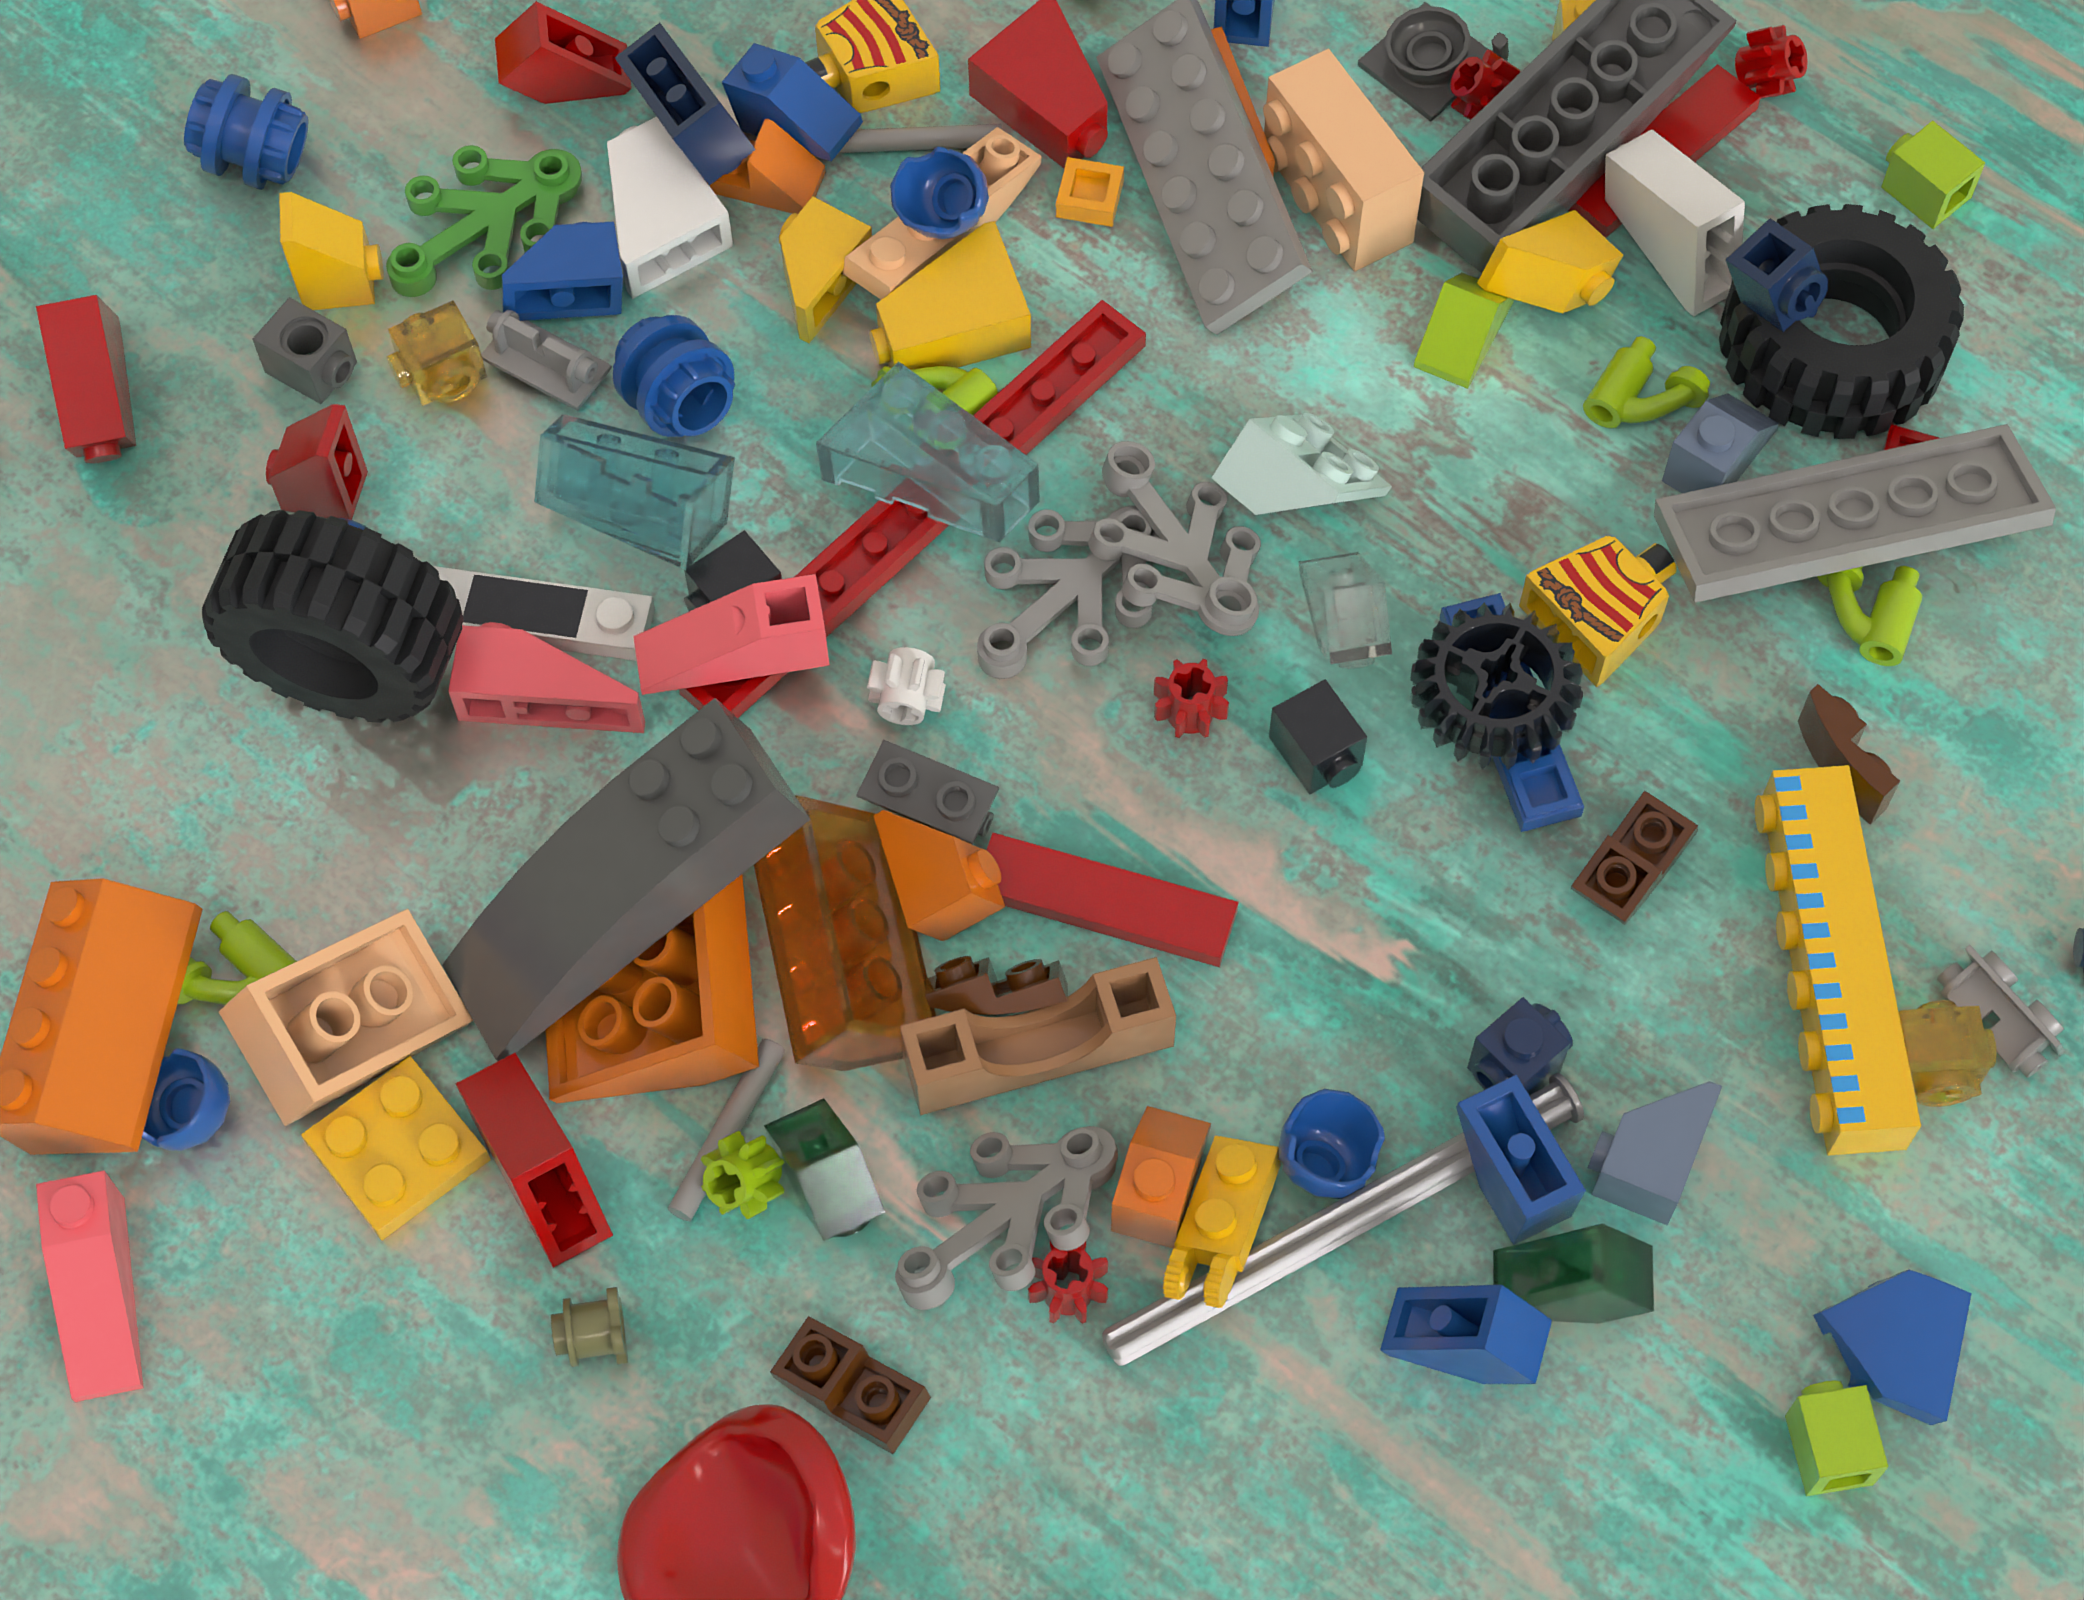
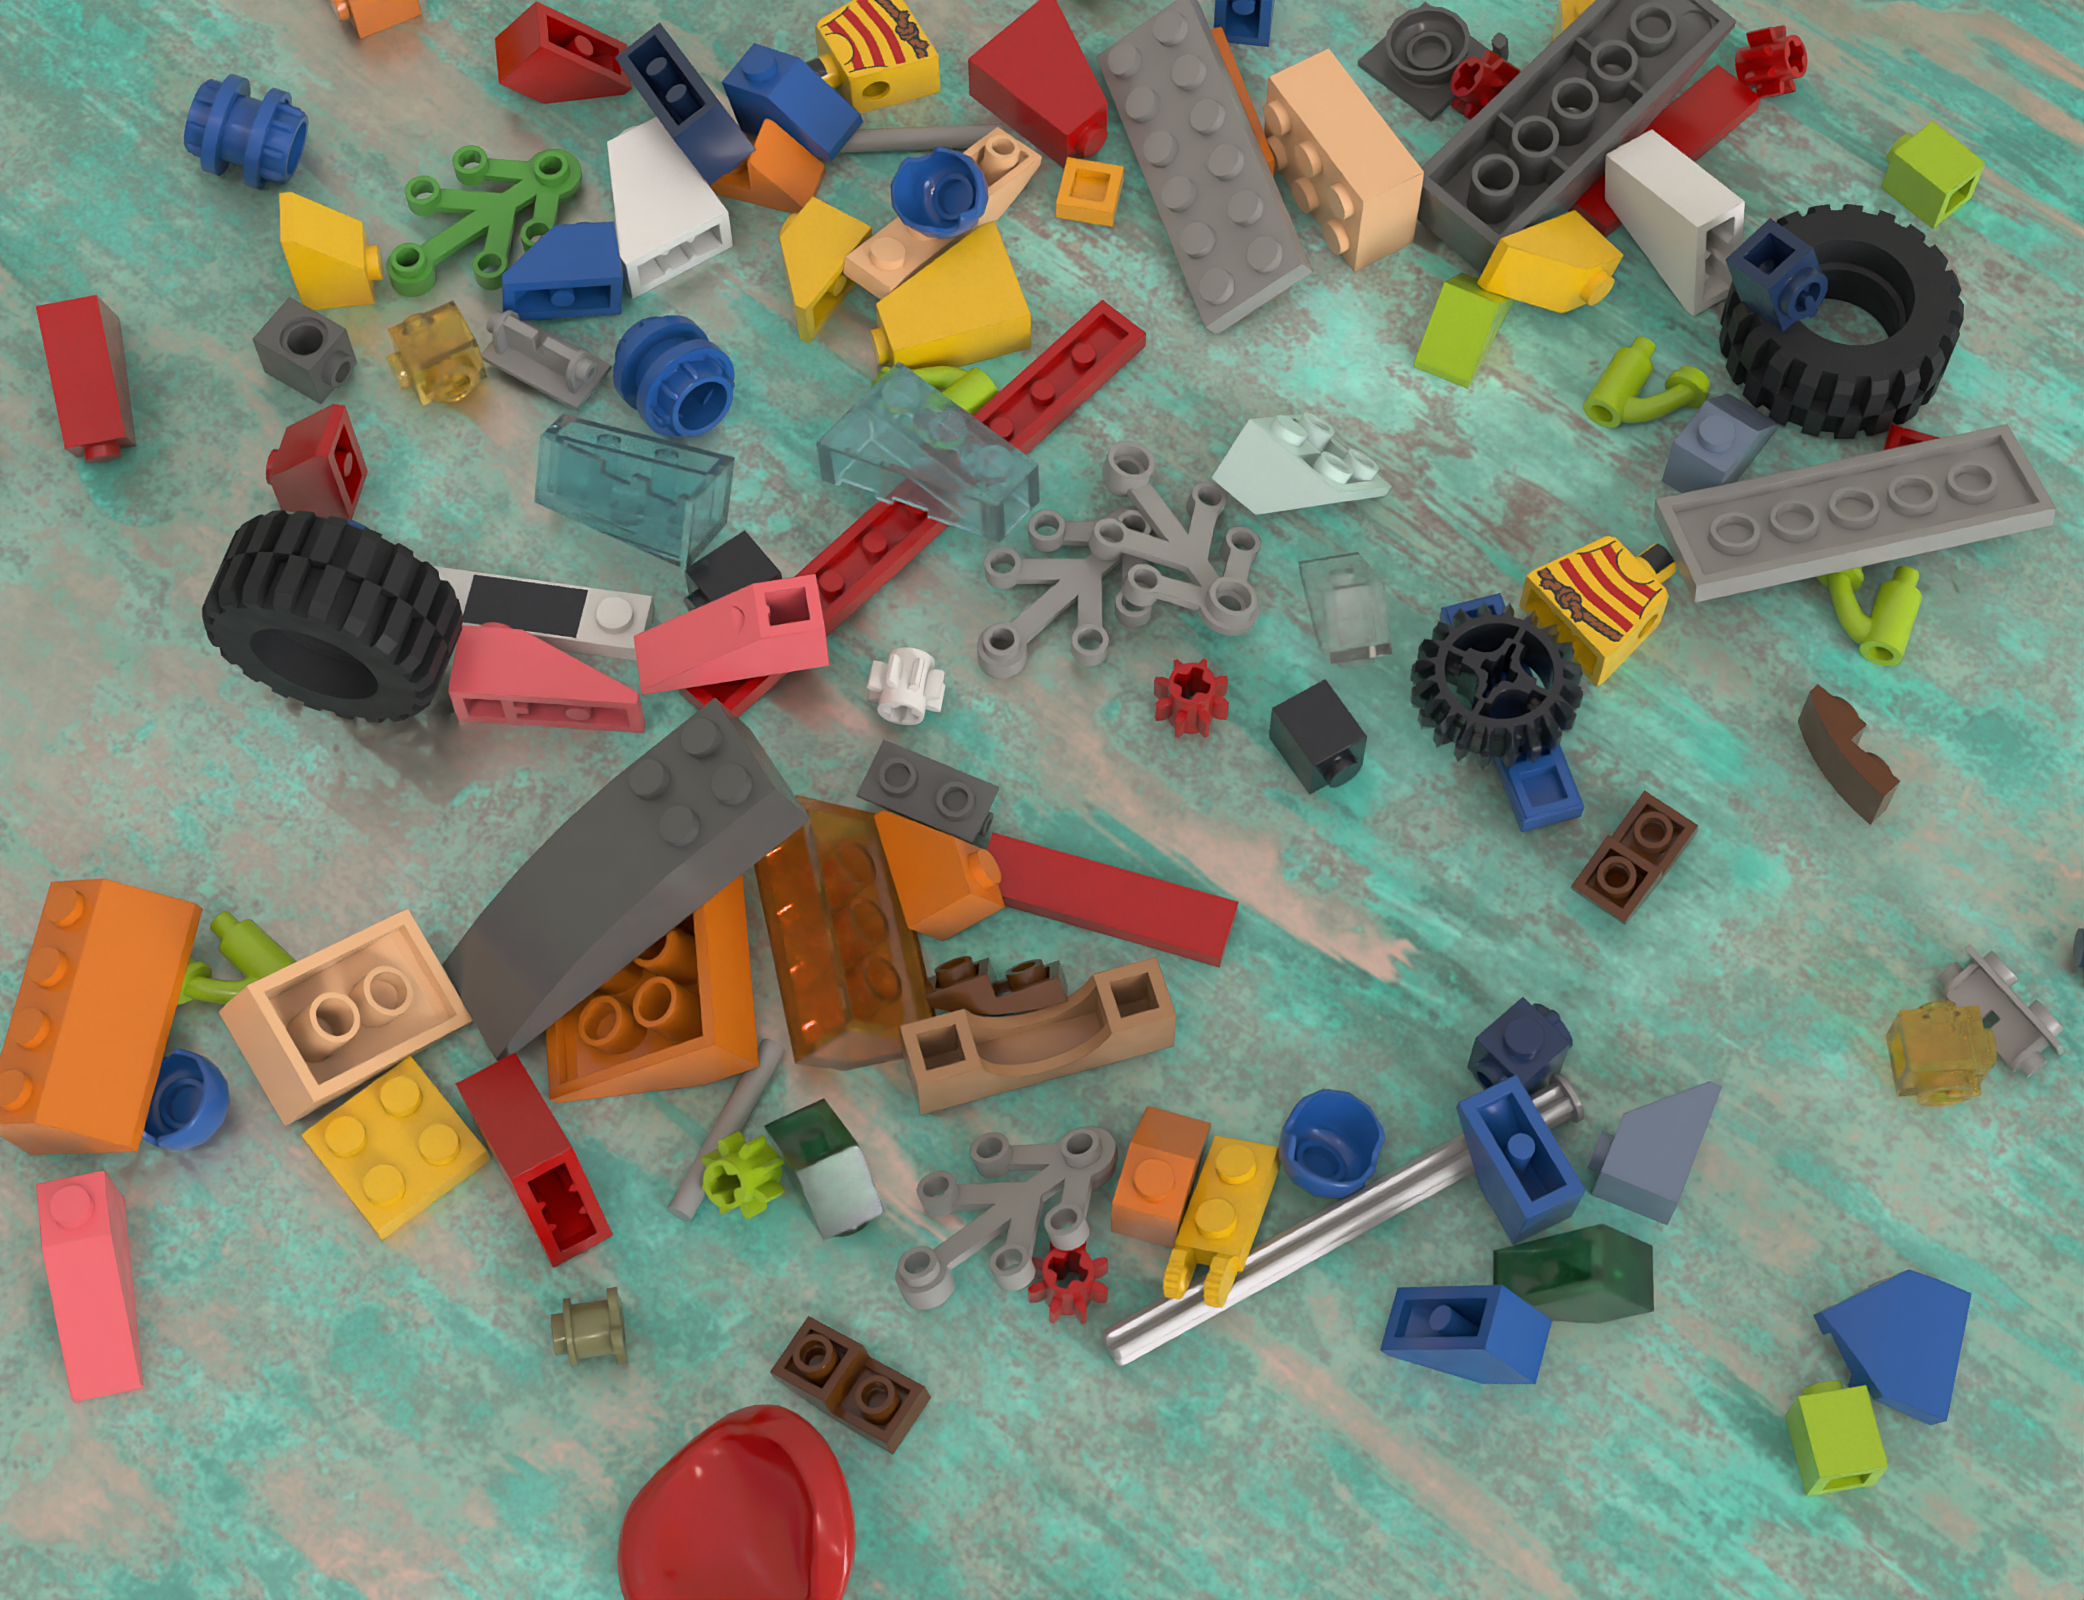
yellow brick [1755,765,1921,1156] -> none

